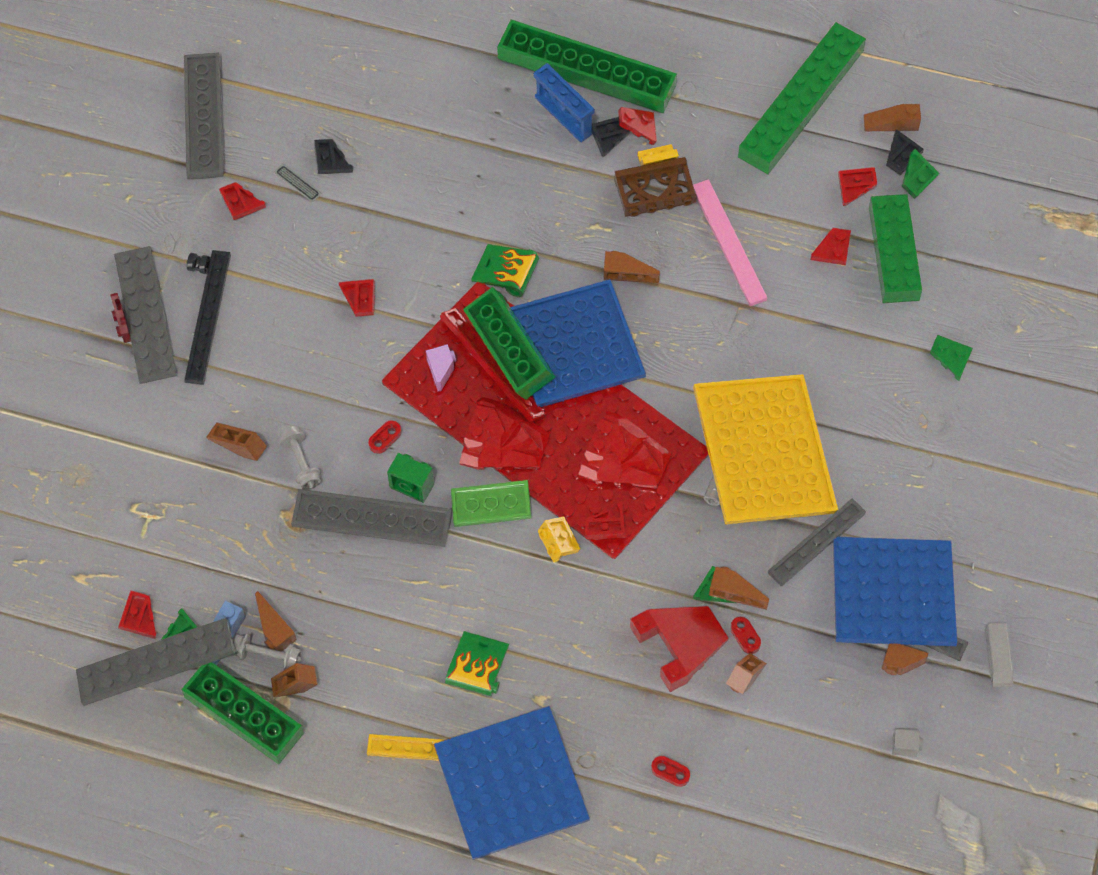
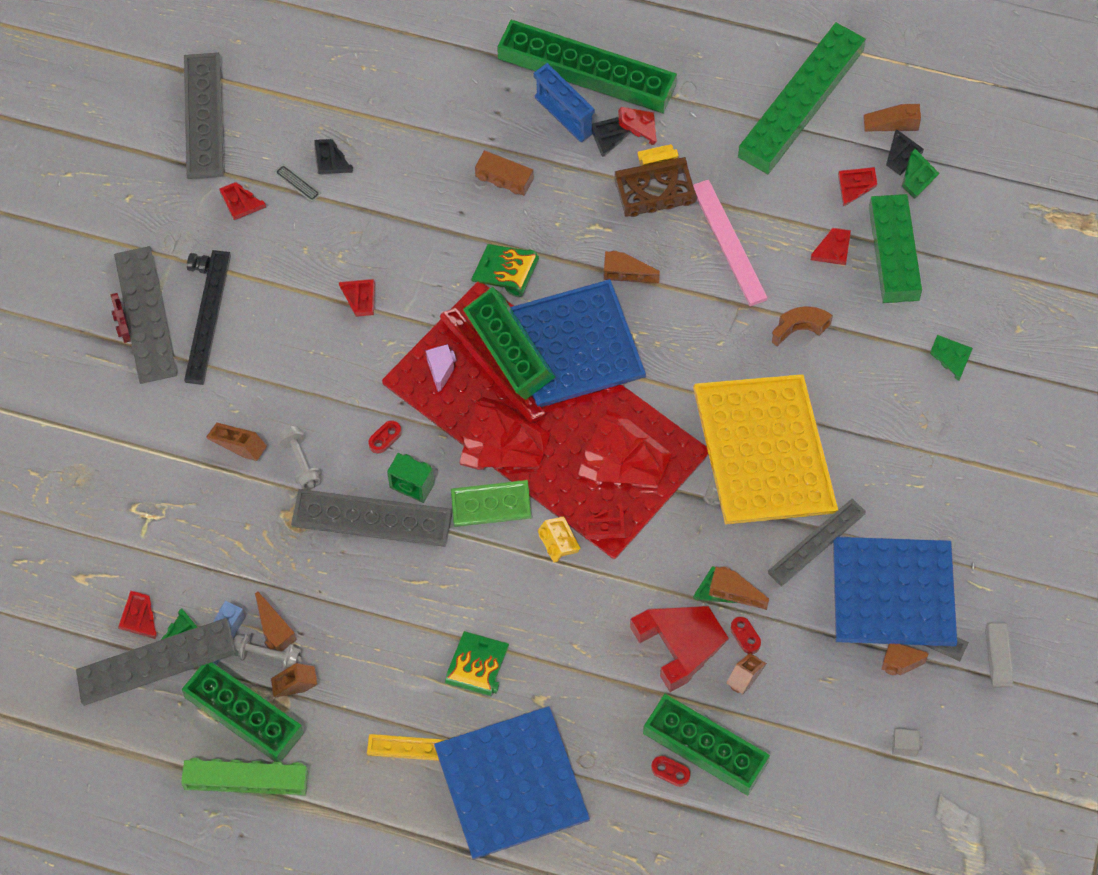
none -> bright green brick [181,758,308,796]
none -> dark orange brick [475,150,534,196]
none -> green brick [643,694,770,796]
none -> dark orange arch [772,306,833,347]

